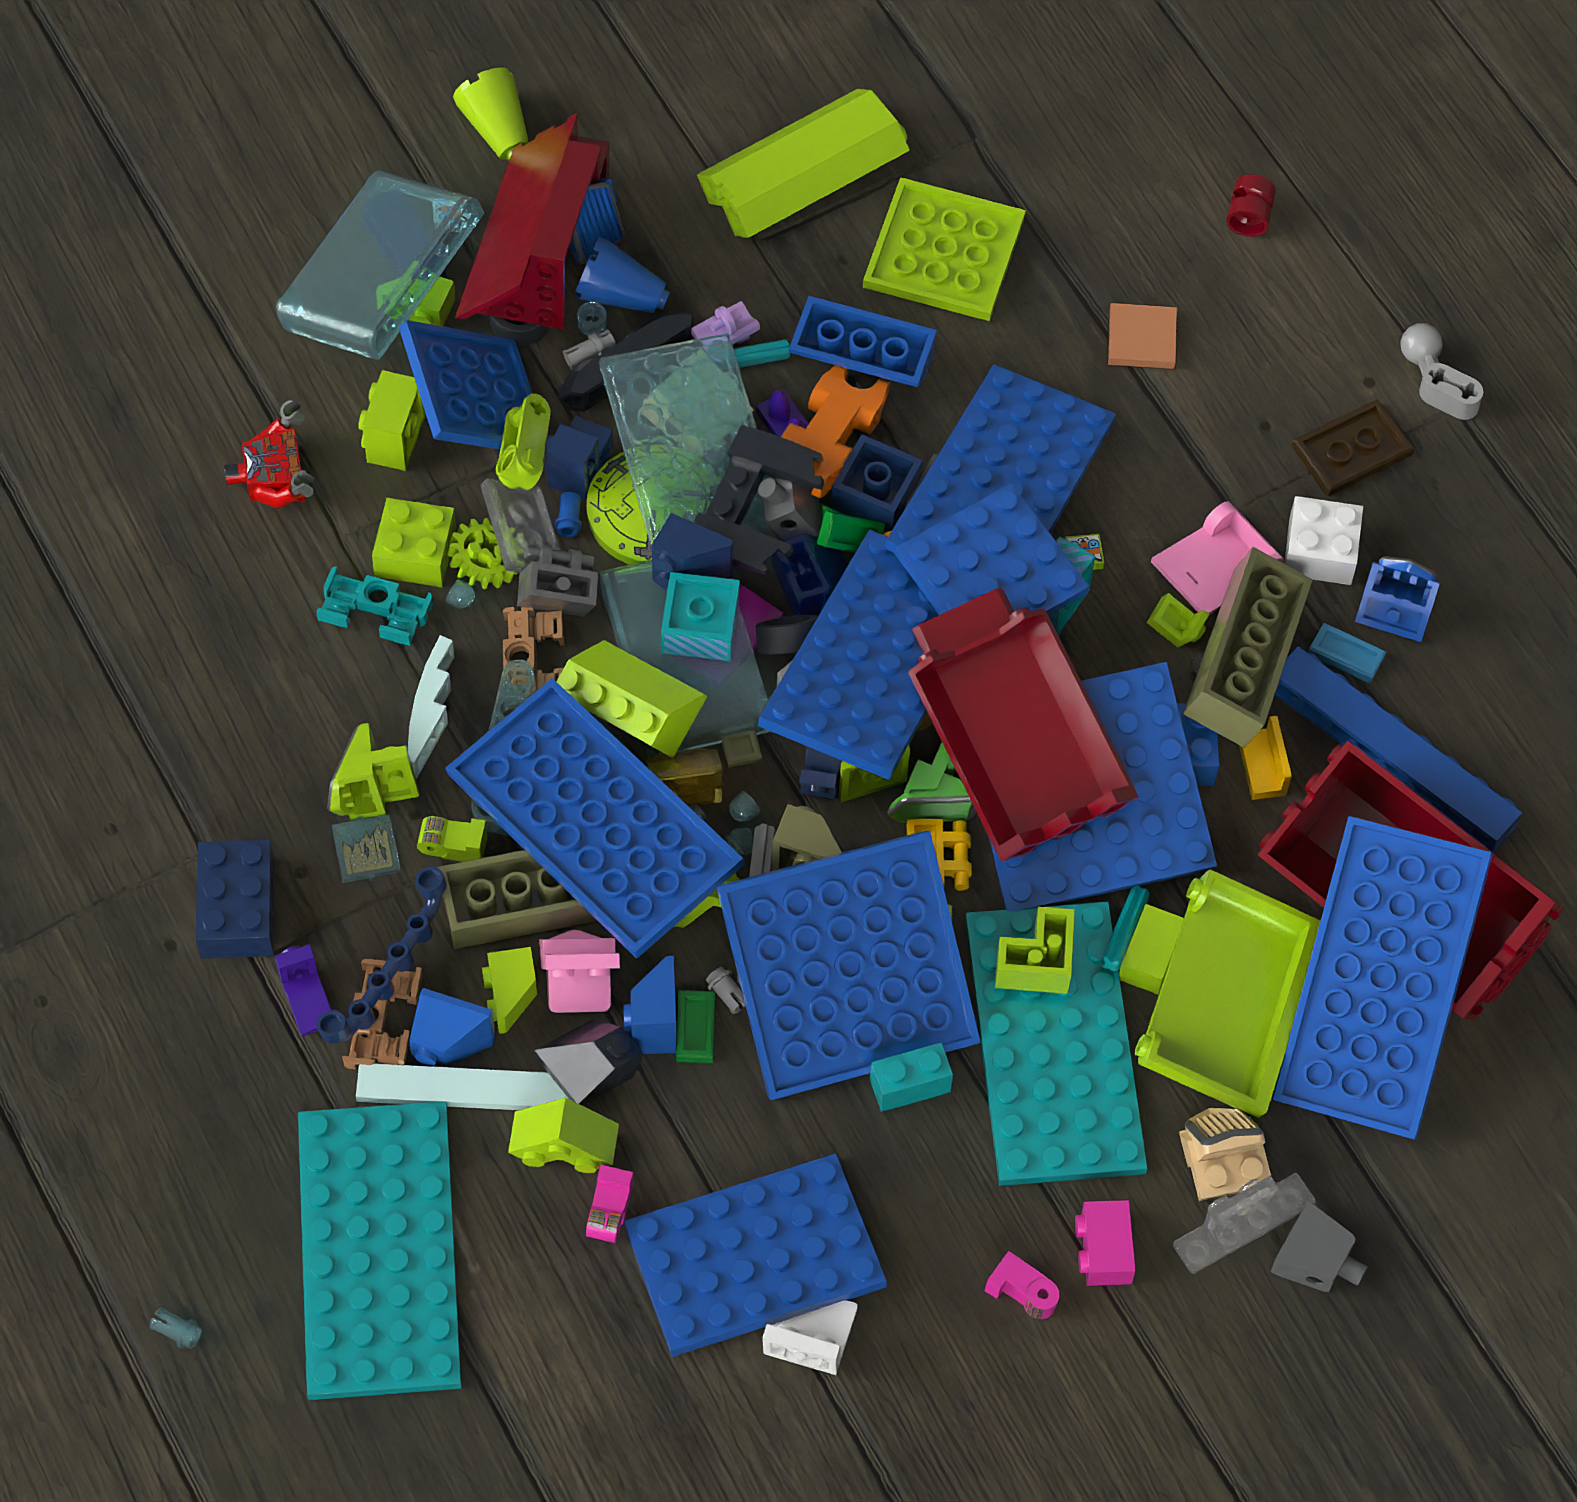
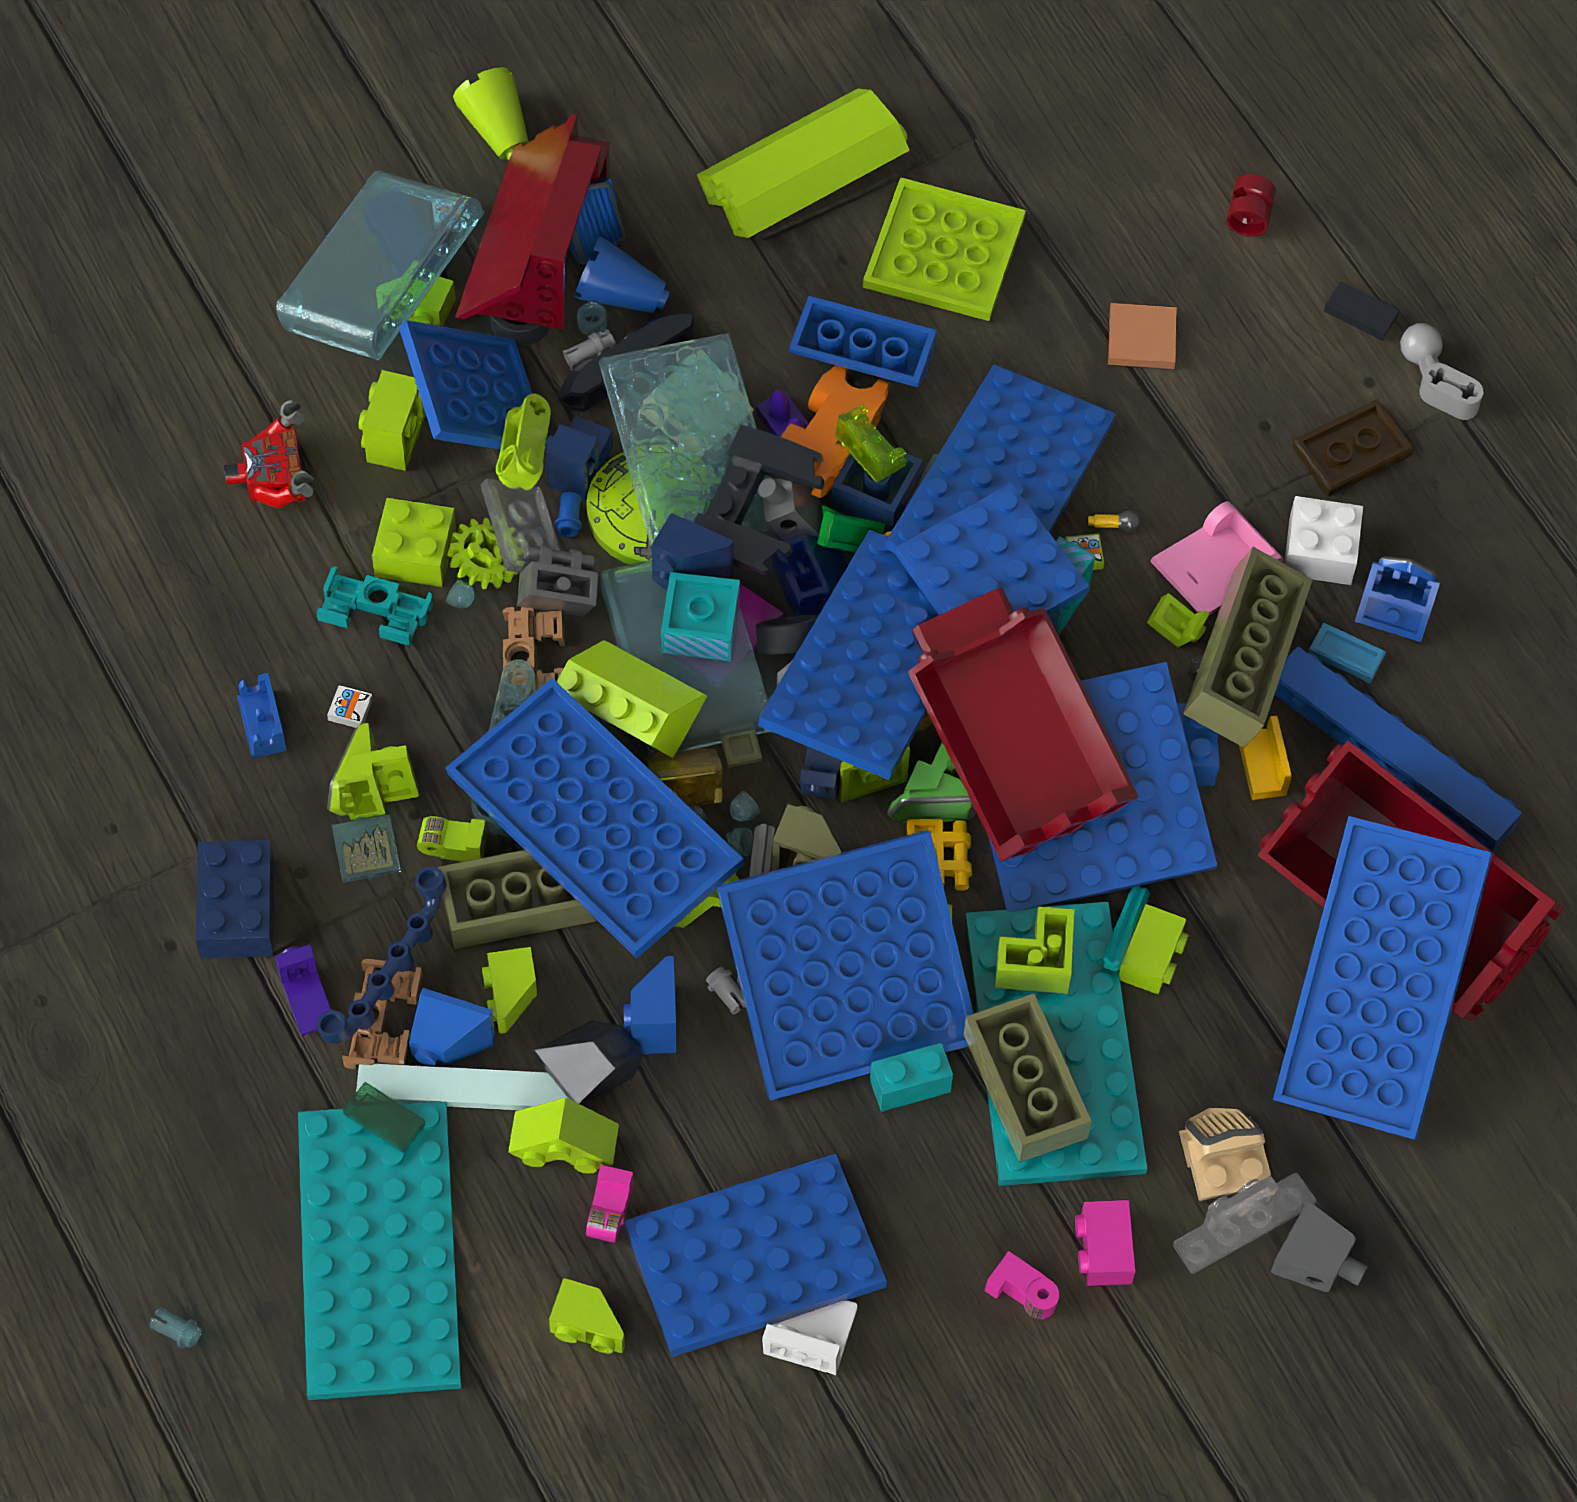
light aqua slope [408,635,454,779] -> none
bright pink piece [539,930,620,1013] -> none
green tile [676,990,715,1063] -> none
lavender hips [691,301,760,357] -> none
teal axle [705,339,791,371] -> none
lime windscreen [1135,869,1321,1118] -> none
none -> blue hinge [237,673,287,759]
none -> tile [327,685,373,728]
none -> clear green tile [343,1082,426,1154]
none -> lime slope [549,1278,625,1354]
none -> clear neon green hinge [835,405,907,483]
none -> olive brick [963,993,1092,1163]
none -> piece [1088,510,1141,534]
none -> black tile [1324,282,1399,341]

